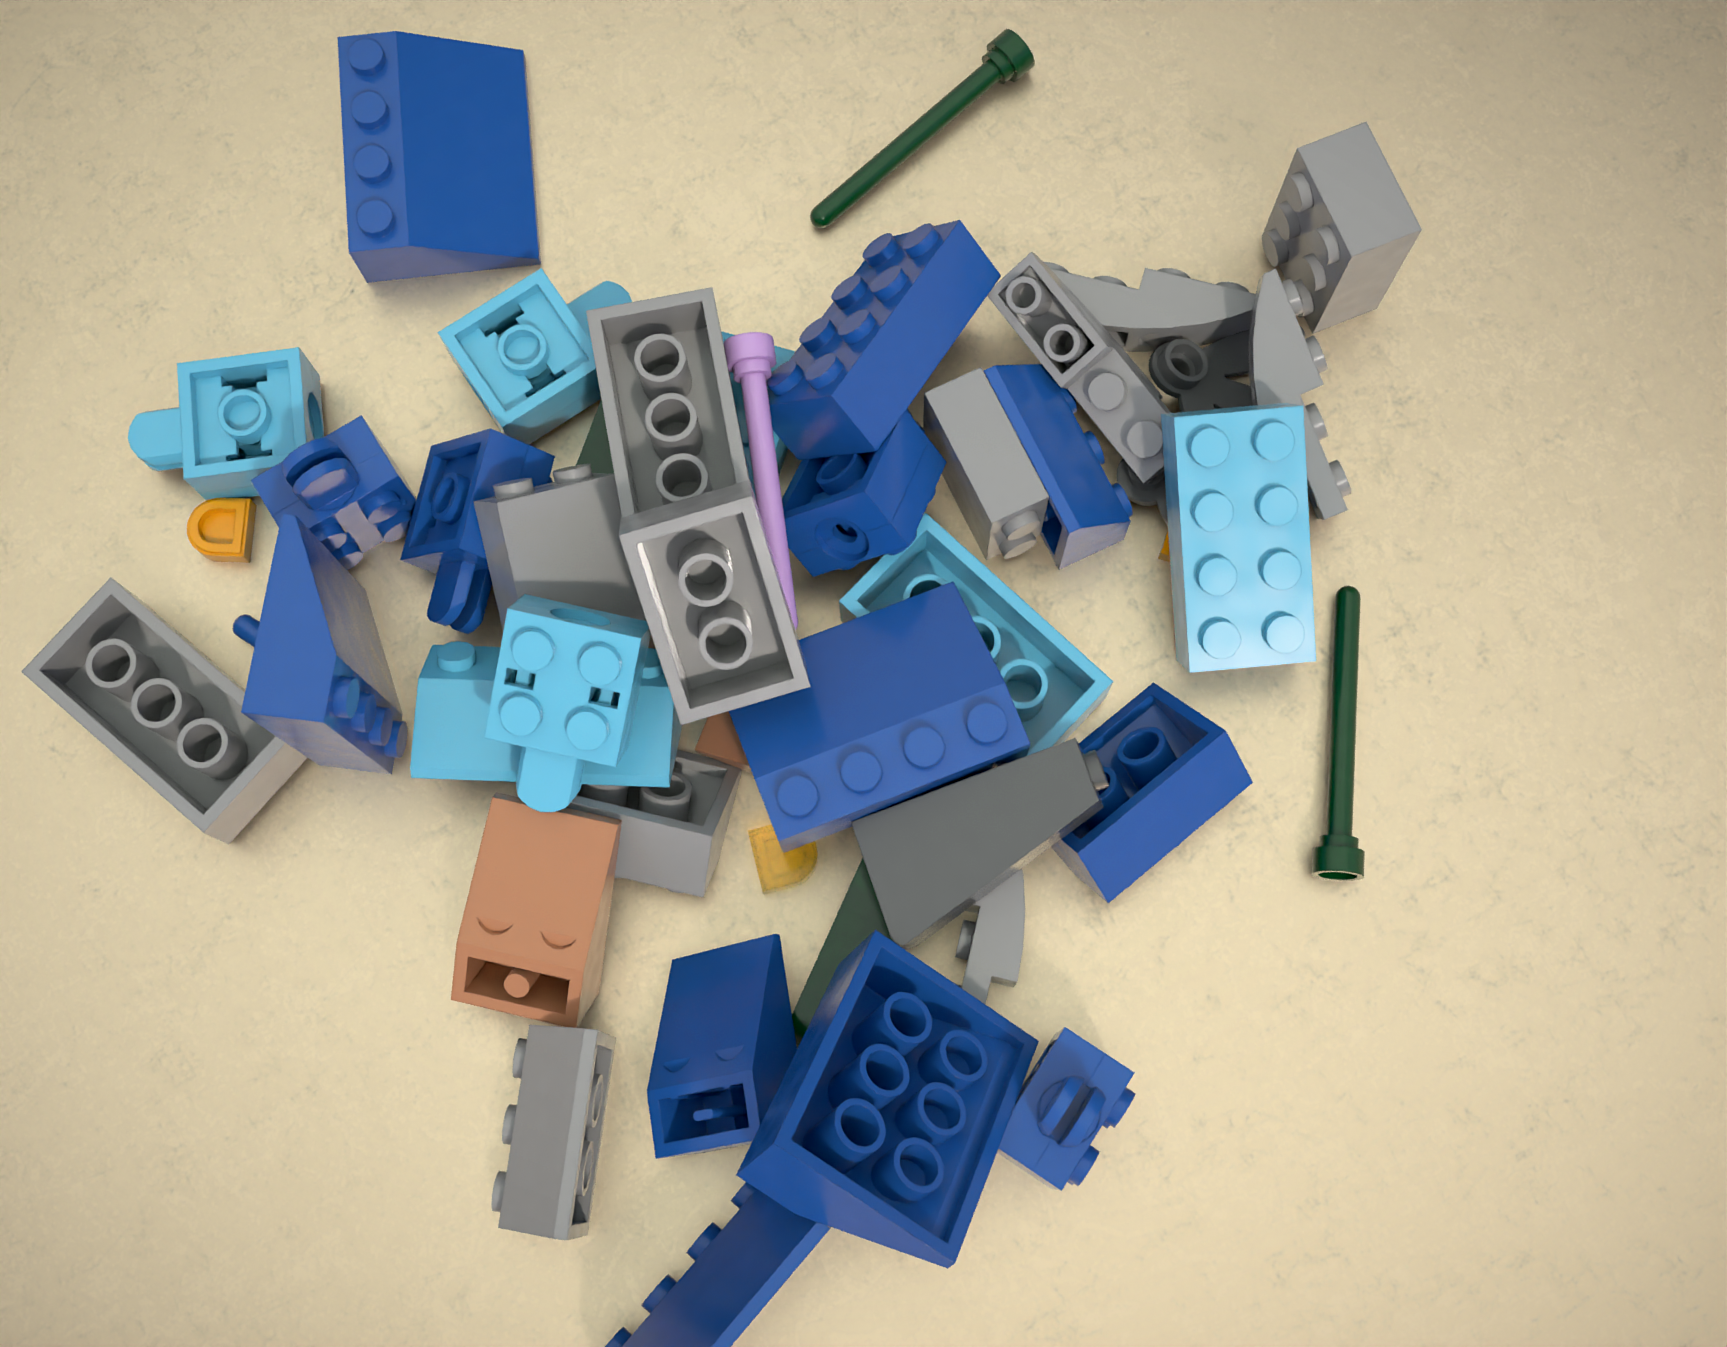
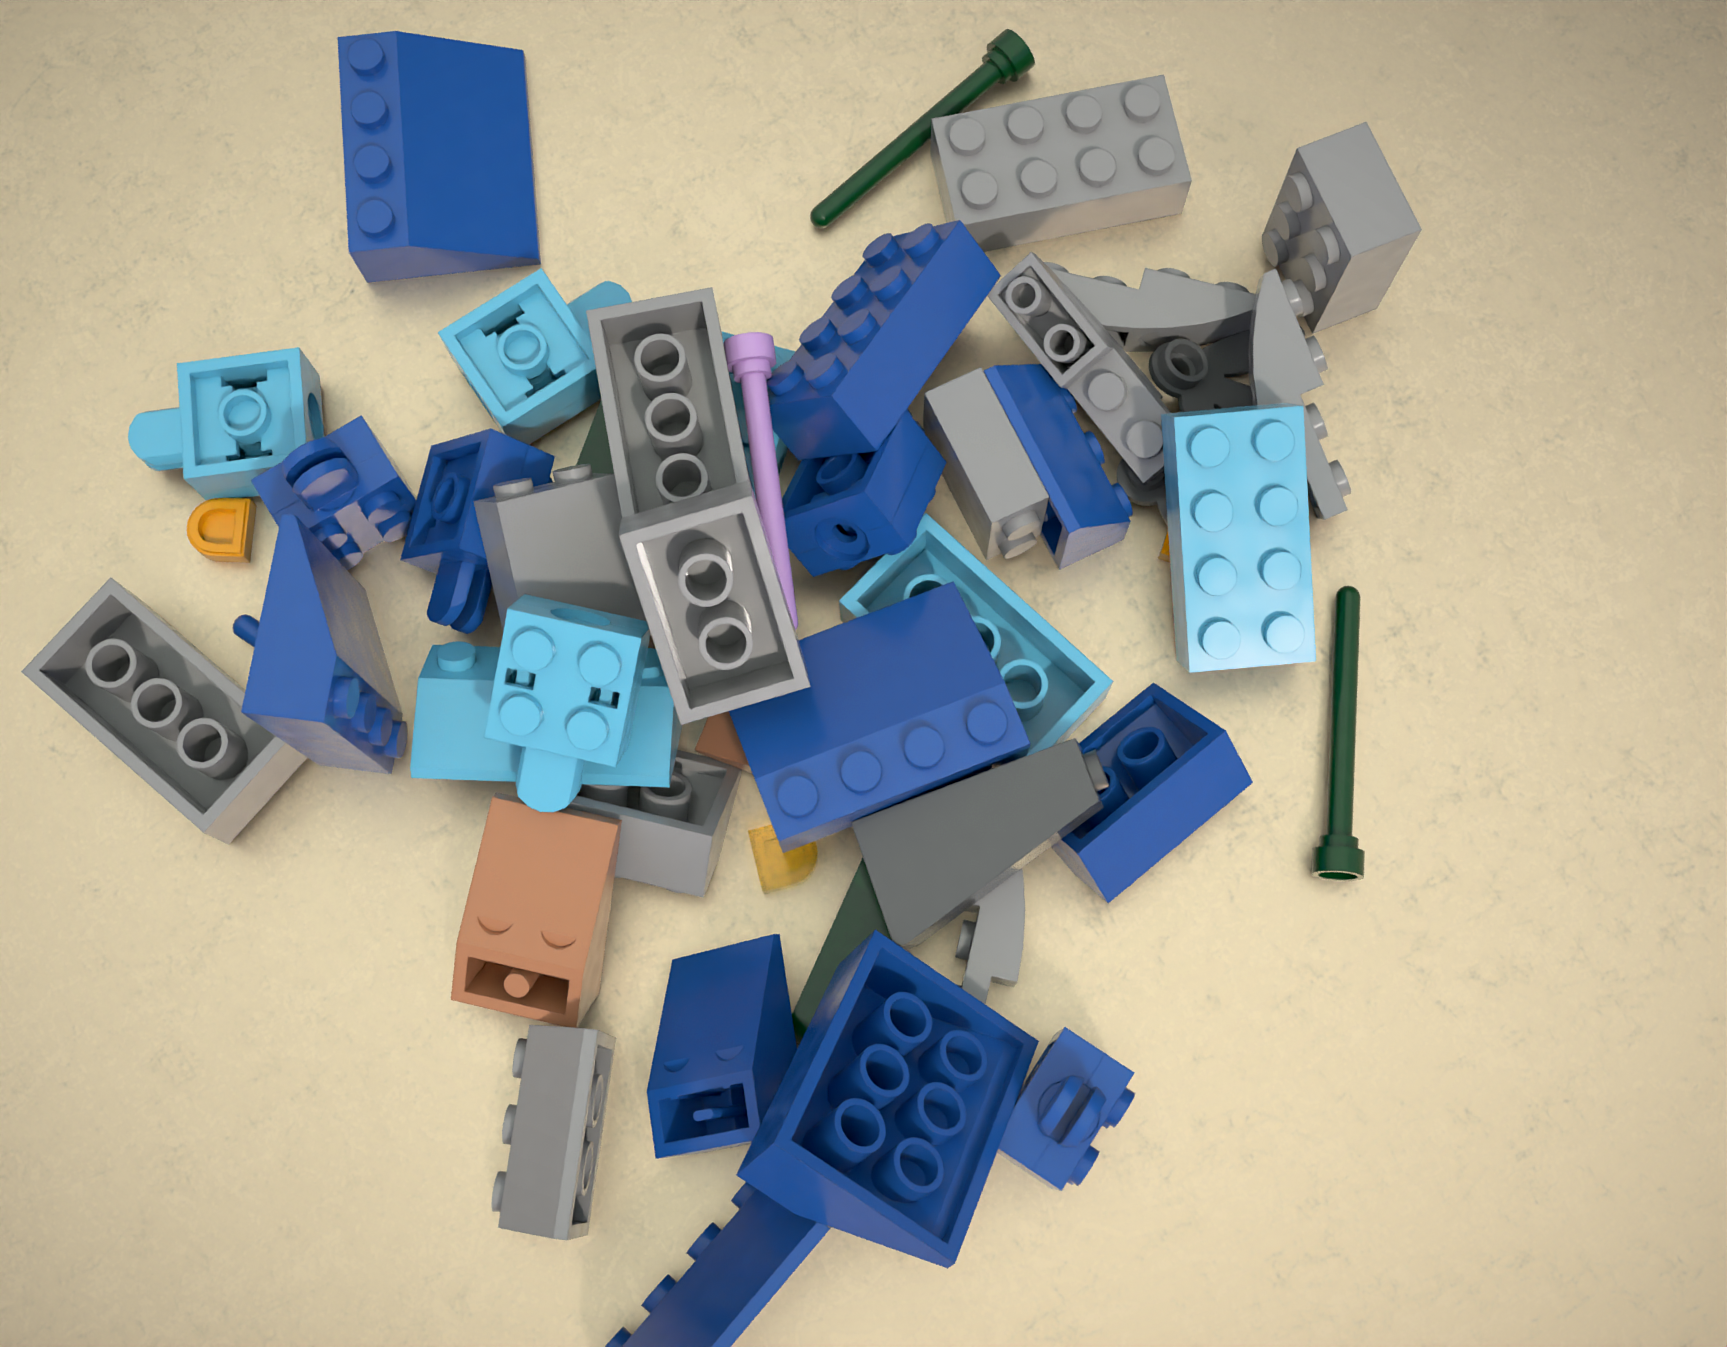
none -> light grey brick [930,75,1192,252]

